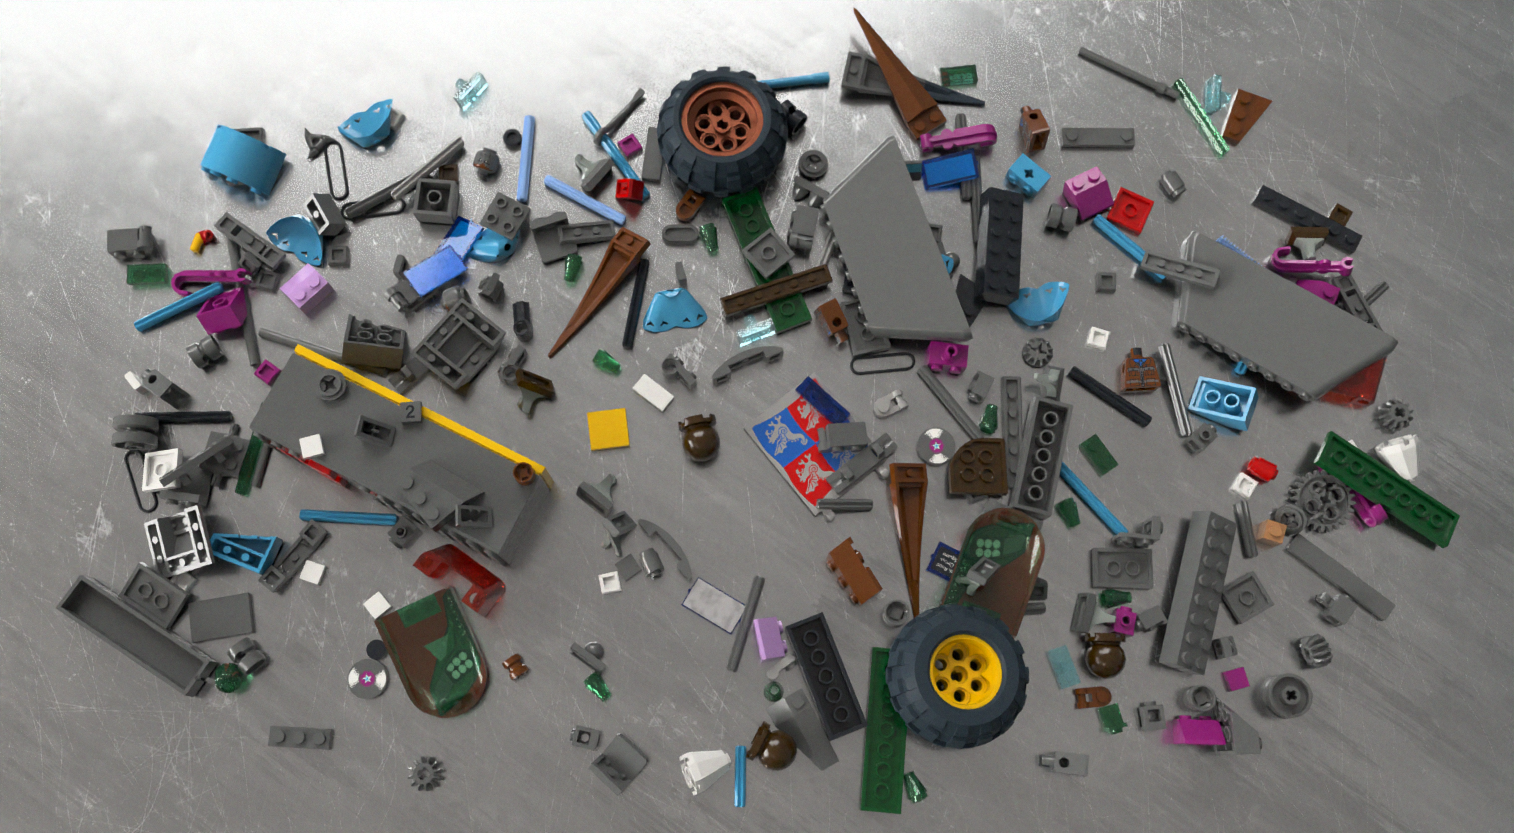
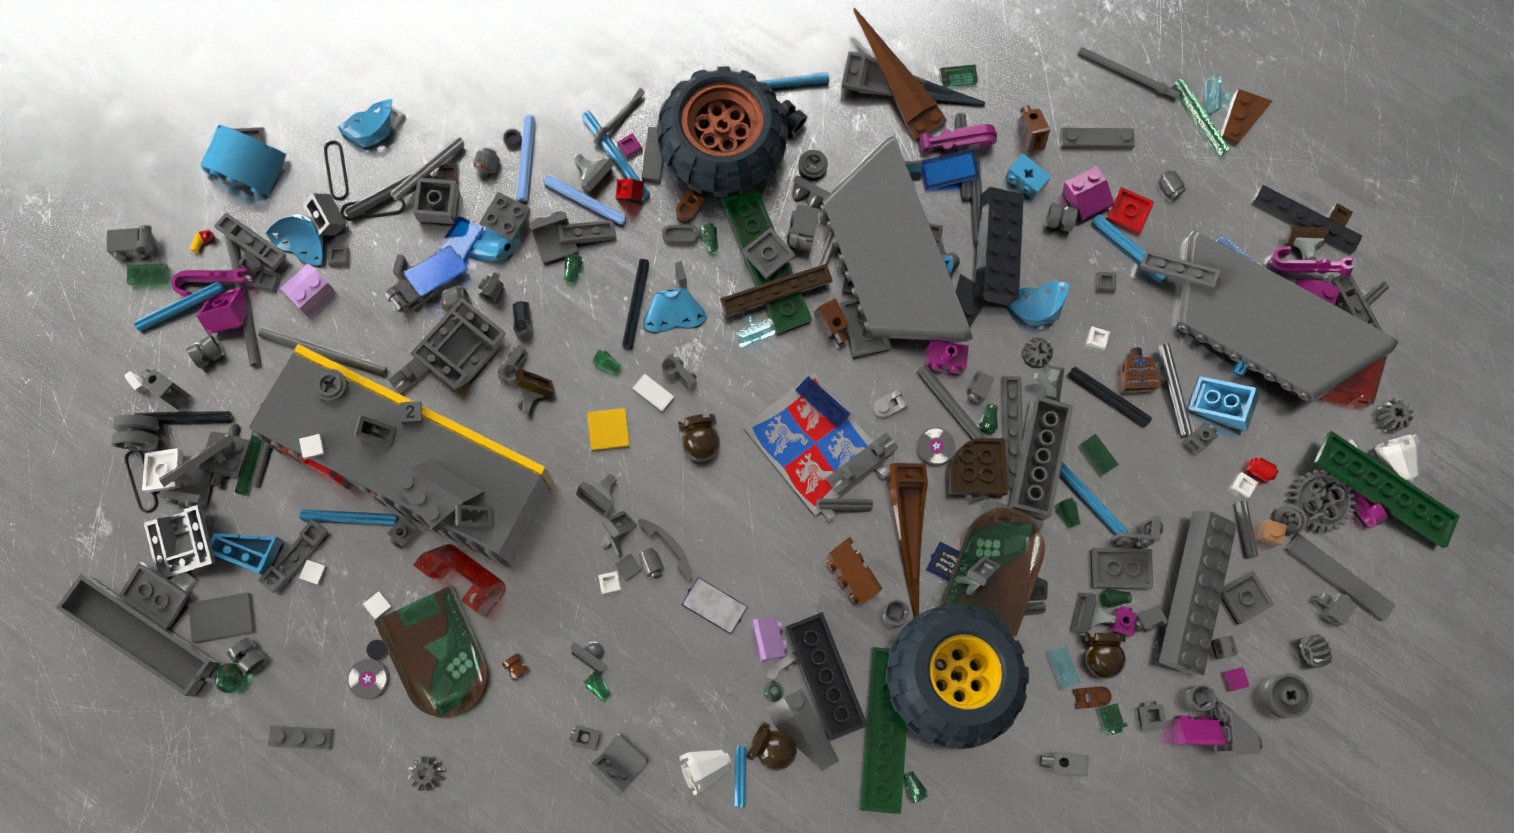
magenta tile [254,359,282,386] -> none
dark grey piece [305,127,337,160] -> none
dark grey wedge [342,314,405,369] -> none
clear light blue tile [453,71,489,111] -> none
reddish brown wheel [513,462,536,486] -> none
reddish brown plate [548,226,651,359] -> none
dark grey slope [712,346,784,384] -> none
dark grey axle [726,575,765,671] -> none
dark grey hinge [817,422,868,454] -> none
black piece [850,352,915,375] -> none

